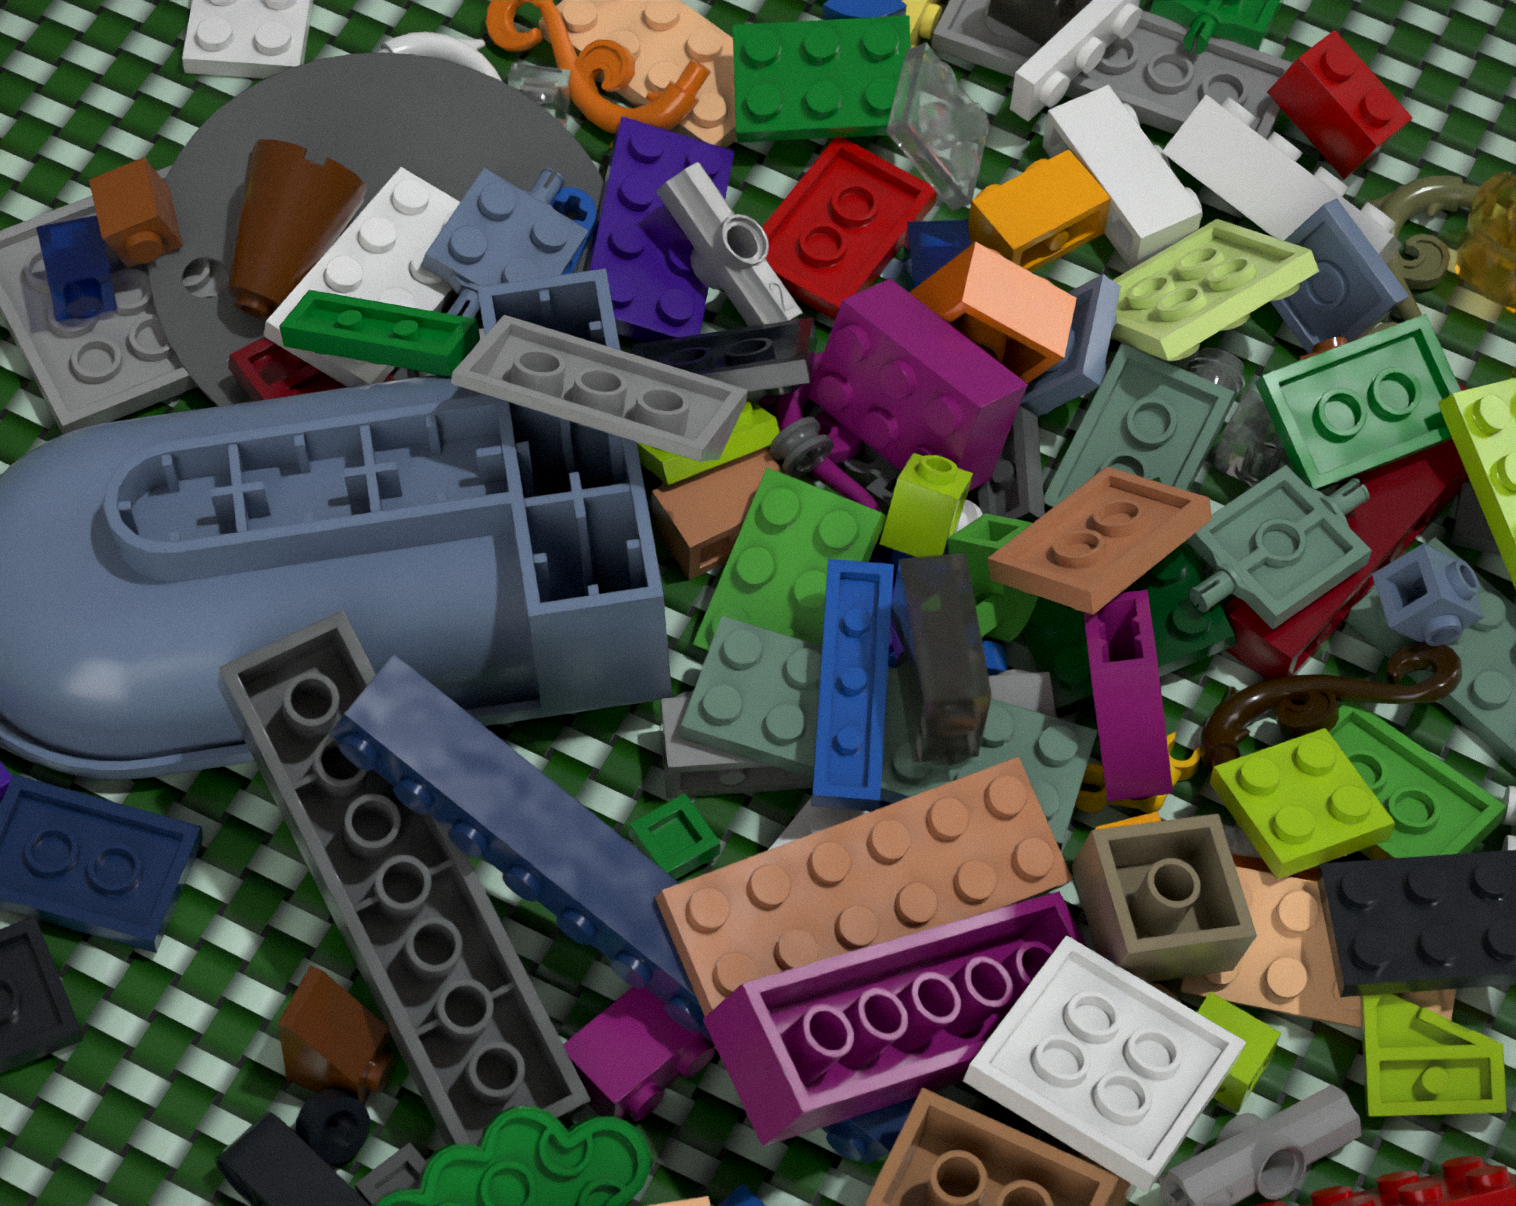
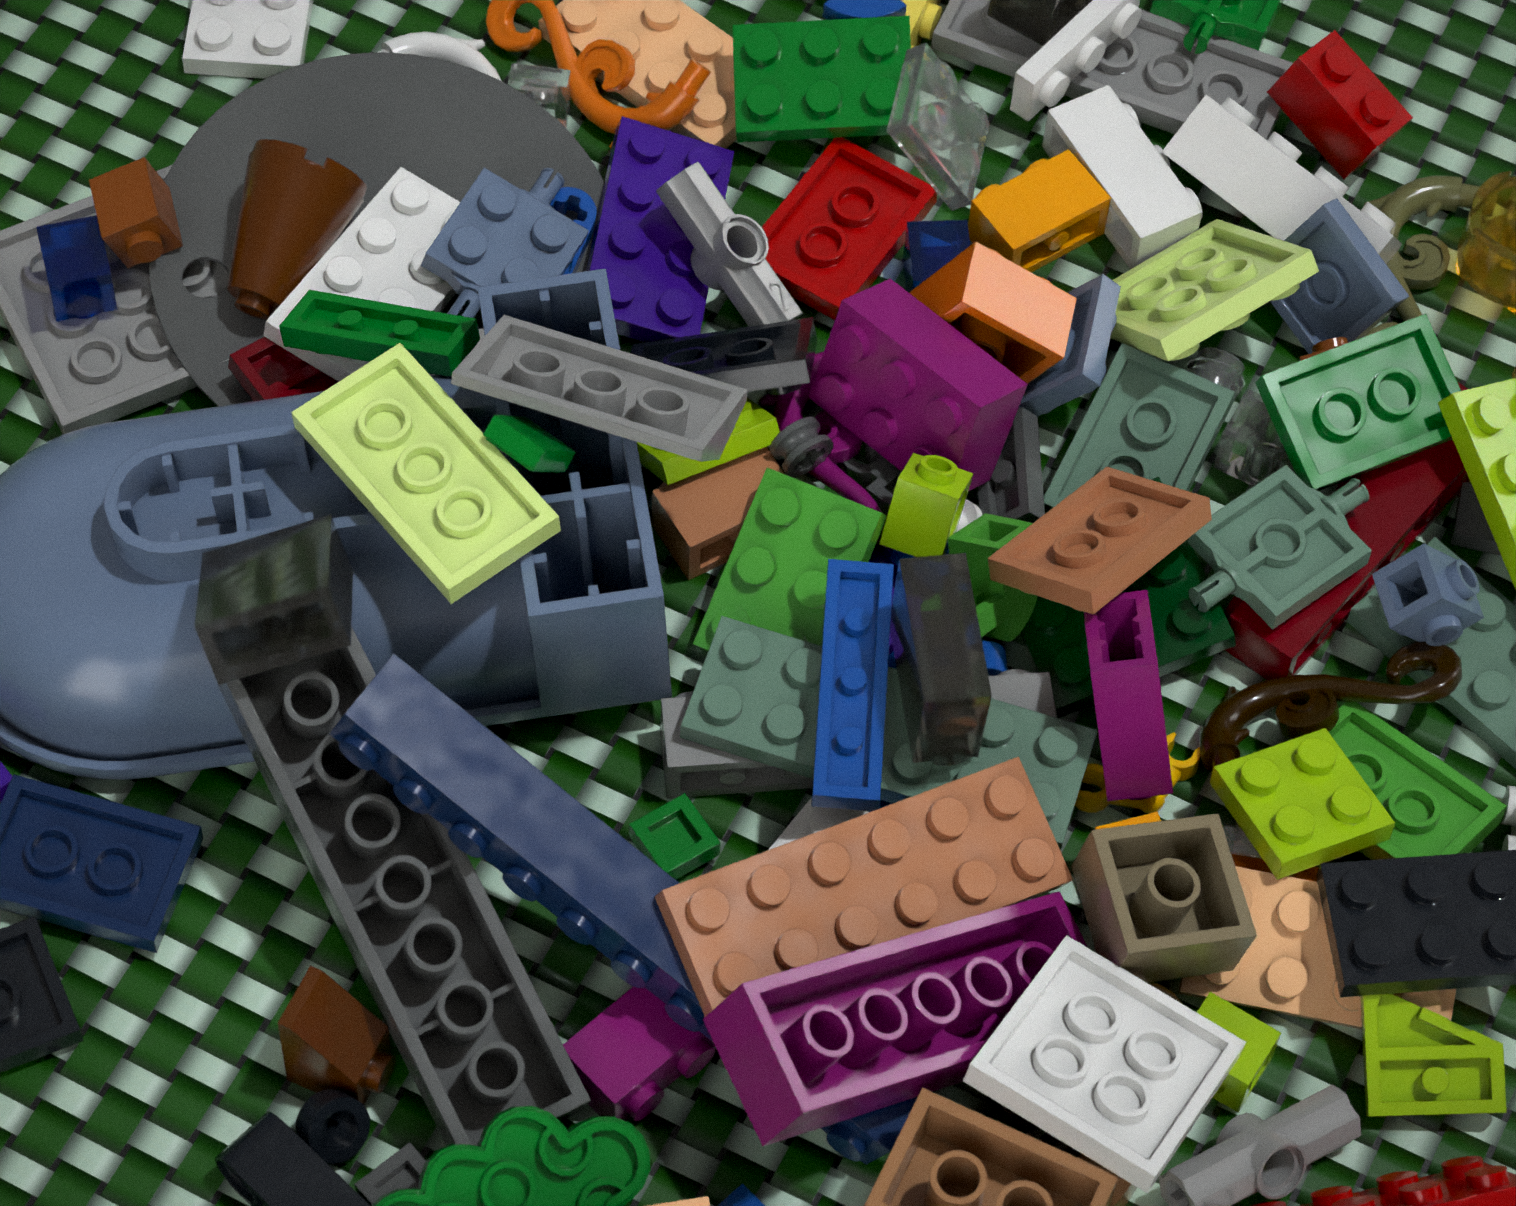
none -> clear smoke brick [194,514,353,685]
none -> yellowish green plate [291,343,561,604]
none -> green tile [483,415,576,473]

